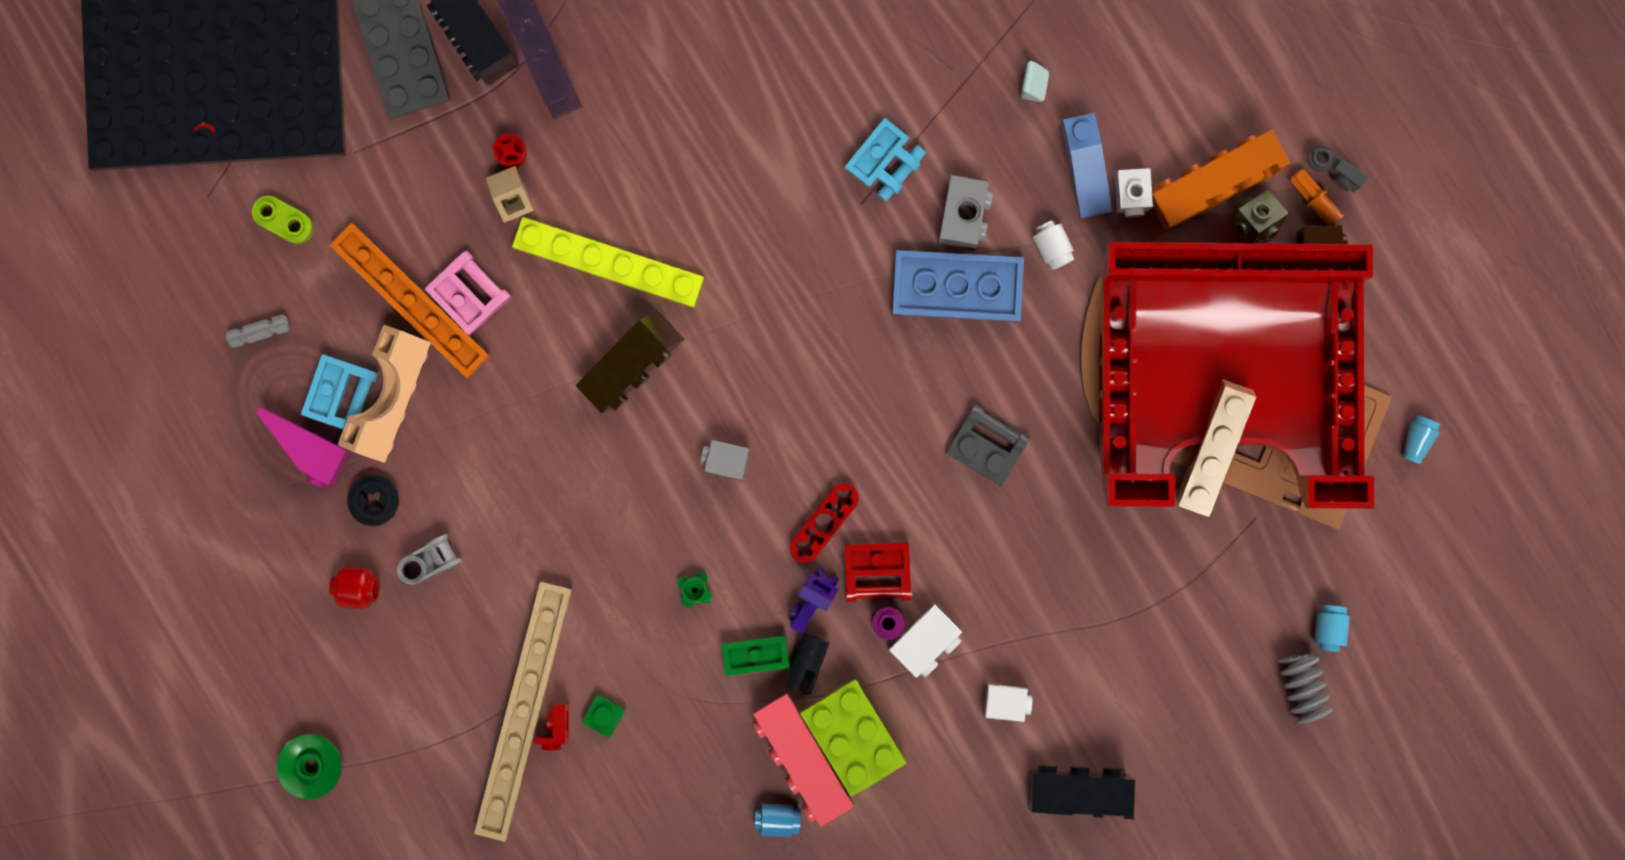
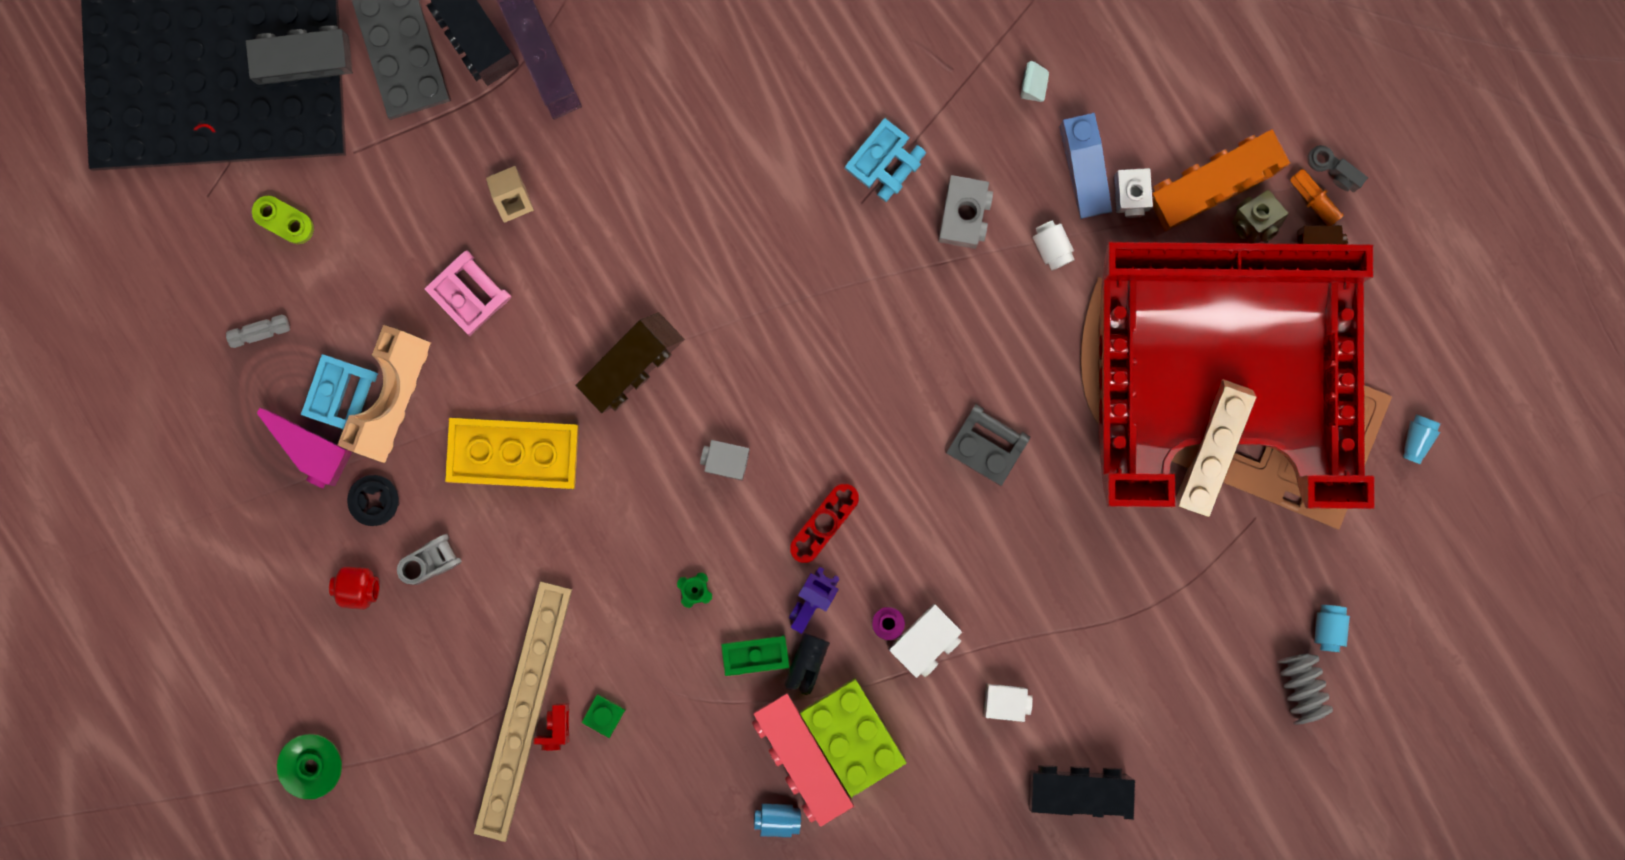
orange plate [329,222,491,379] -> none
red wheel [493,134,527,169] -> none
neon yellow plate [512,217,705,308] -> none
red plate [844,543,911,603] -> none
medium blue plate [892,250,1024,322] -> none
none -> dark grey brick [246,26,353,85]
none -> yellow plate [445,418,579,489]

